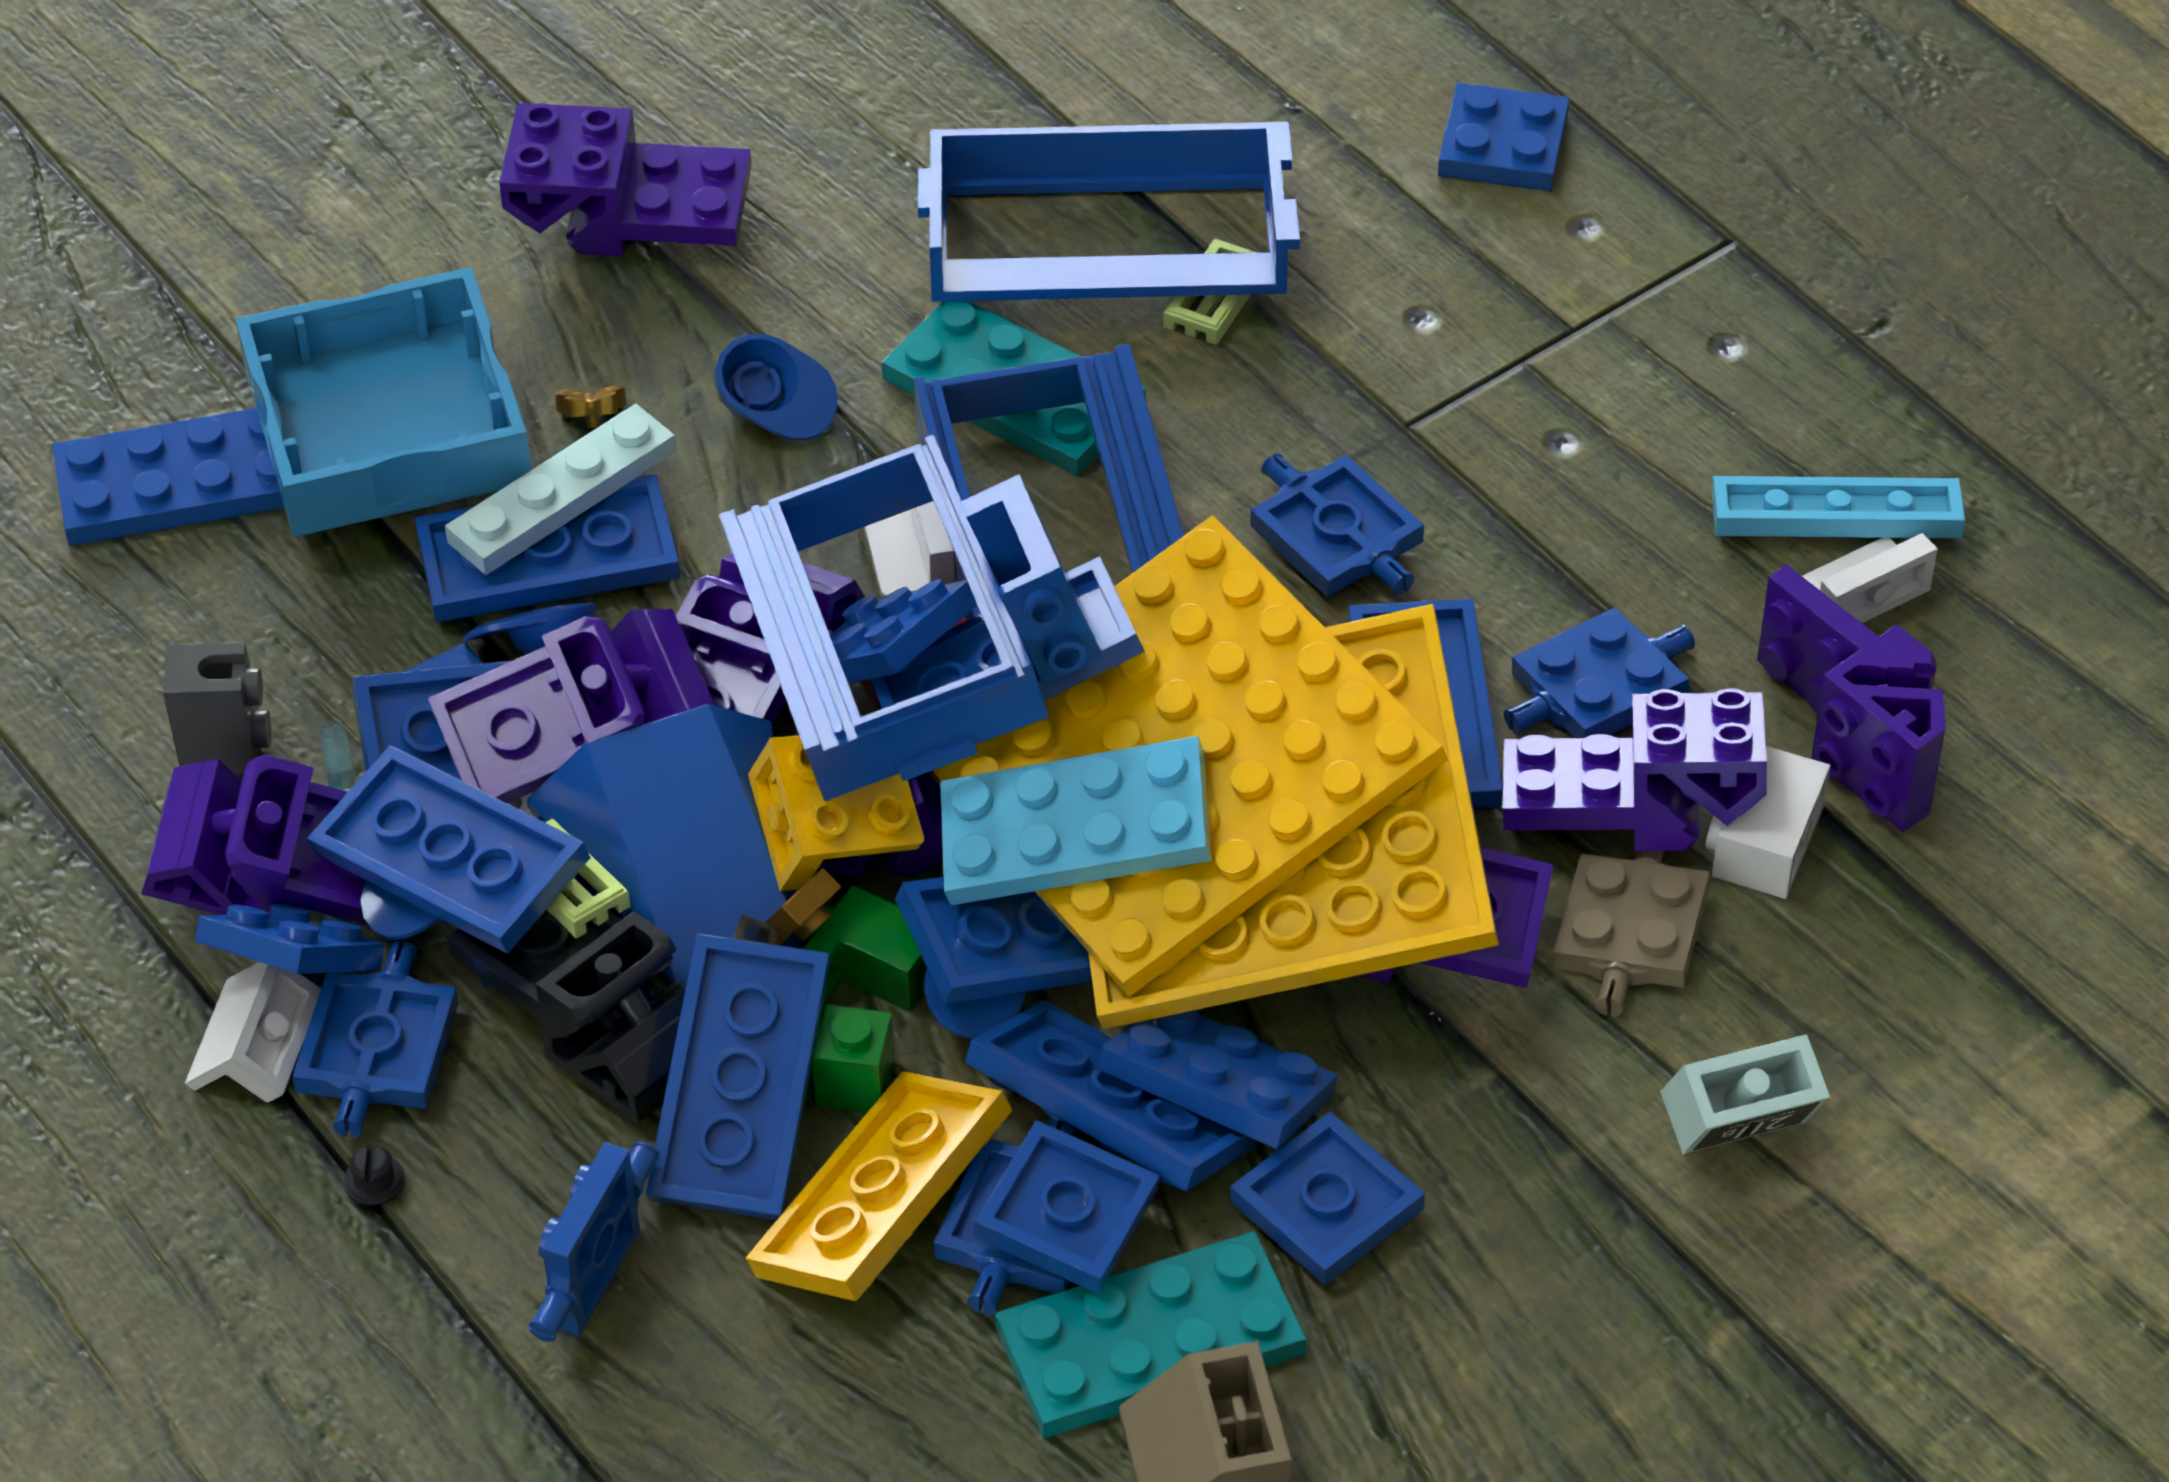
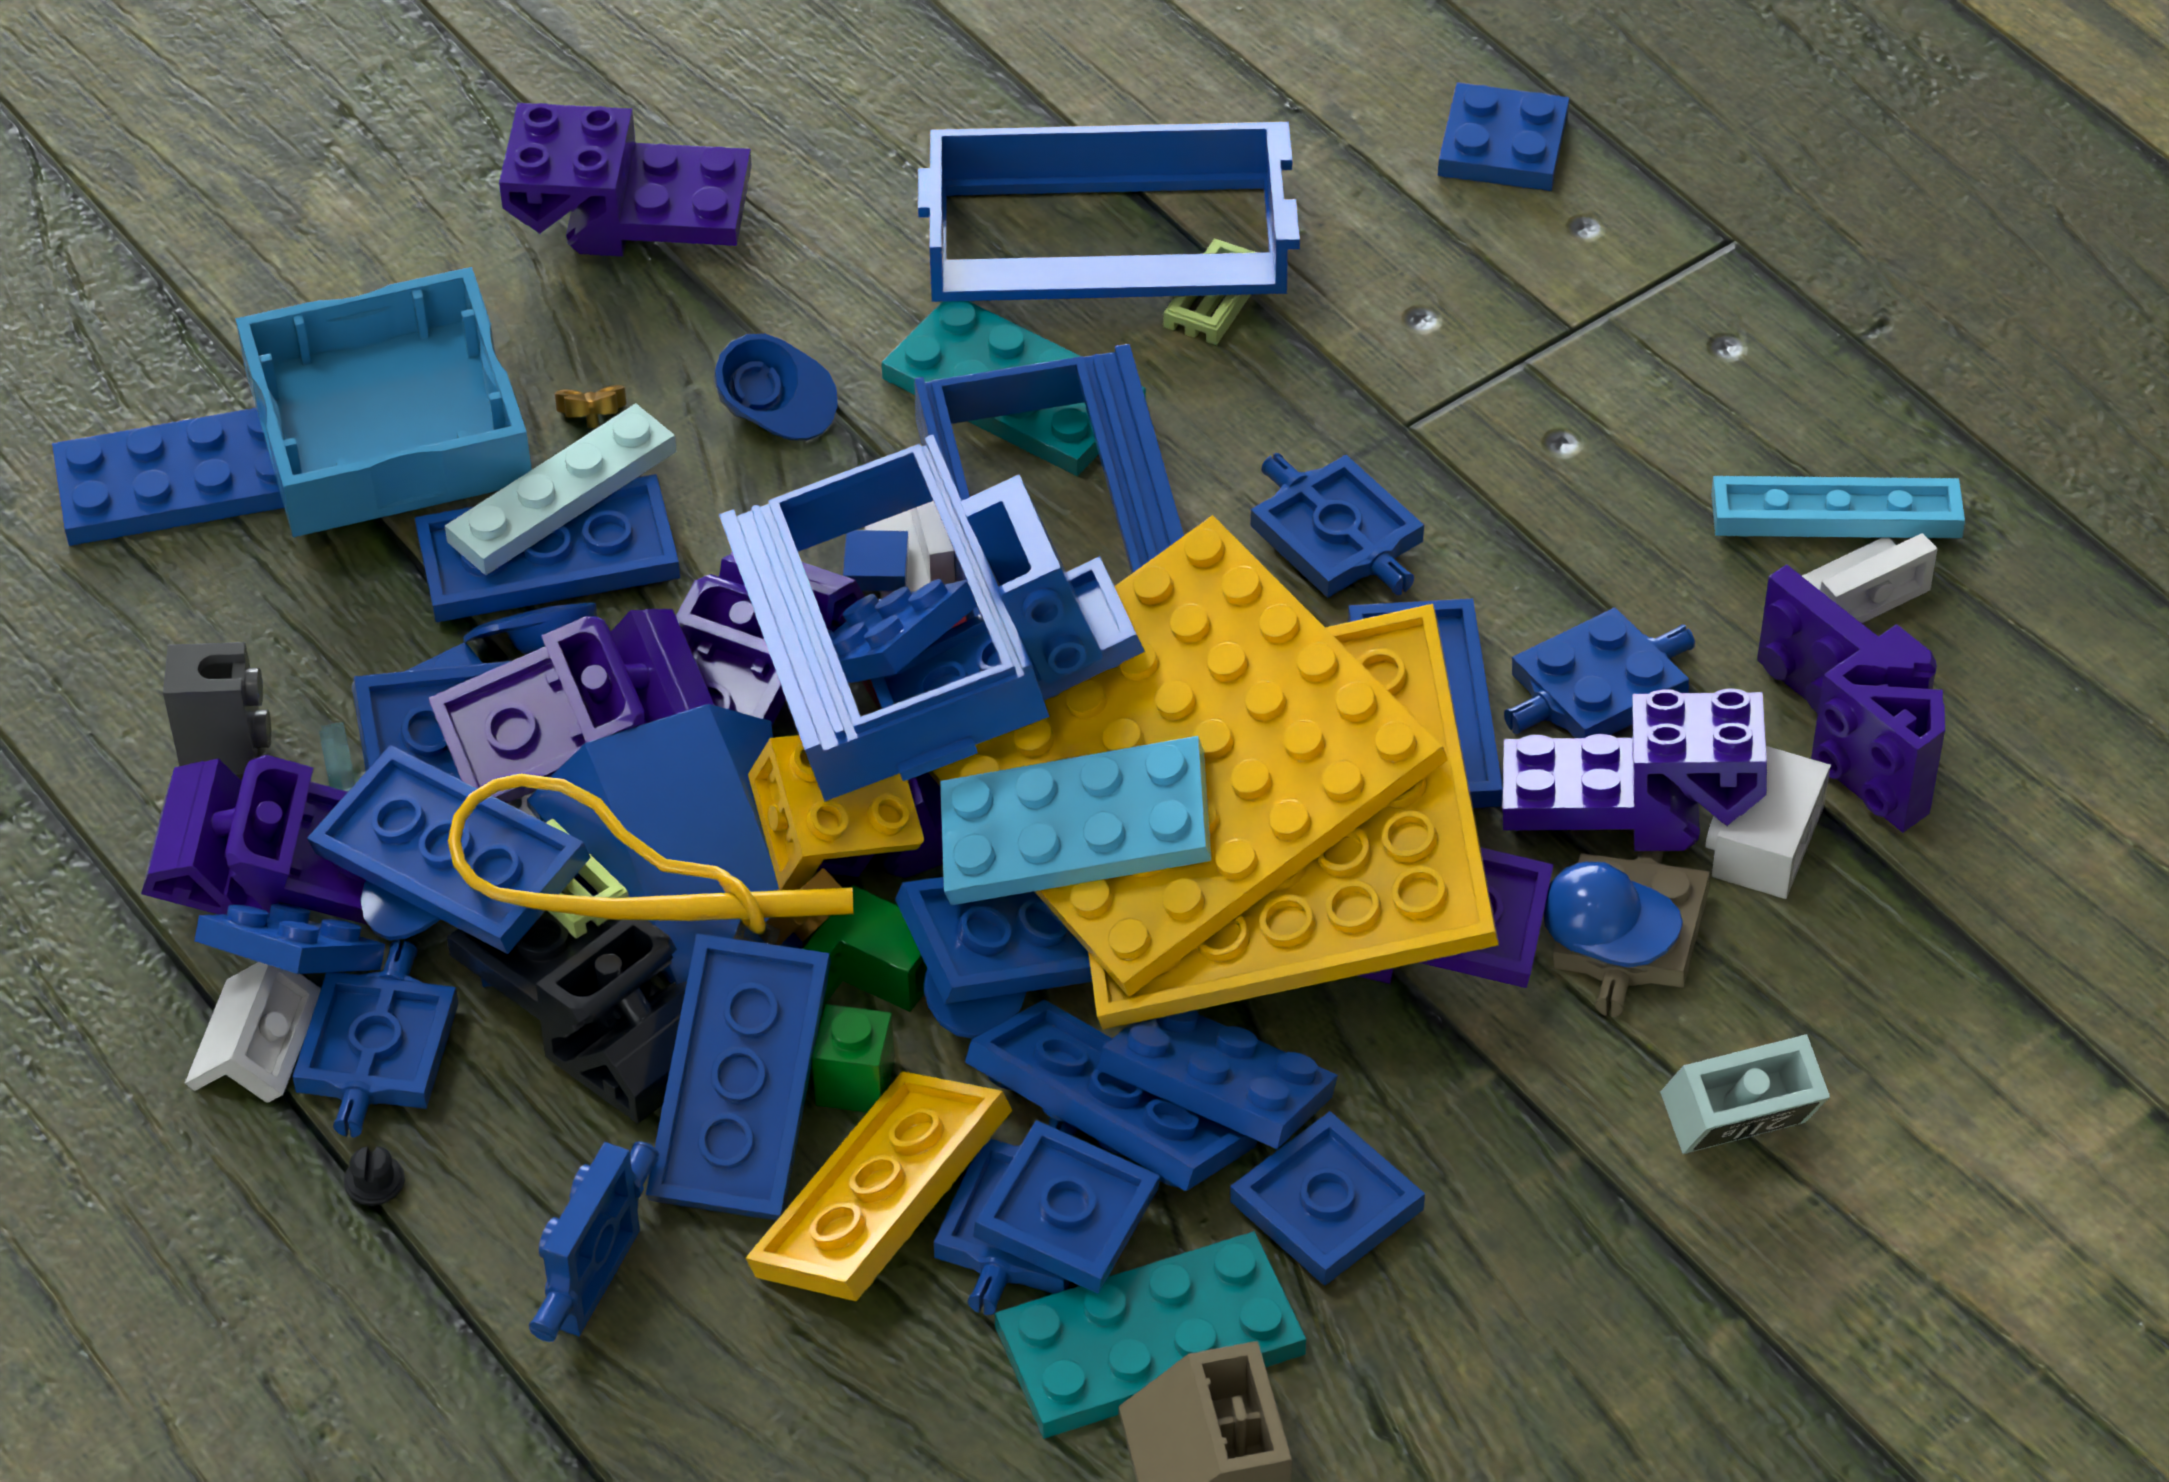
none -> yellow piece [448,774,853,934]
none -> blue tile [843,530,909,591]
none -> blue cap [1543,861,1683,968]

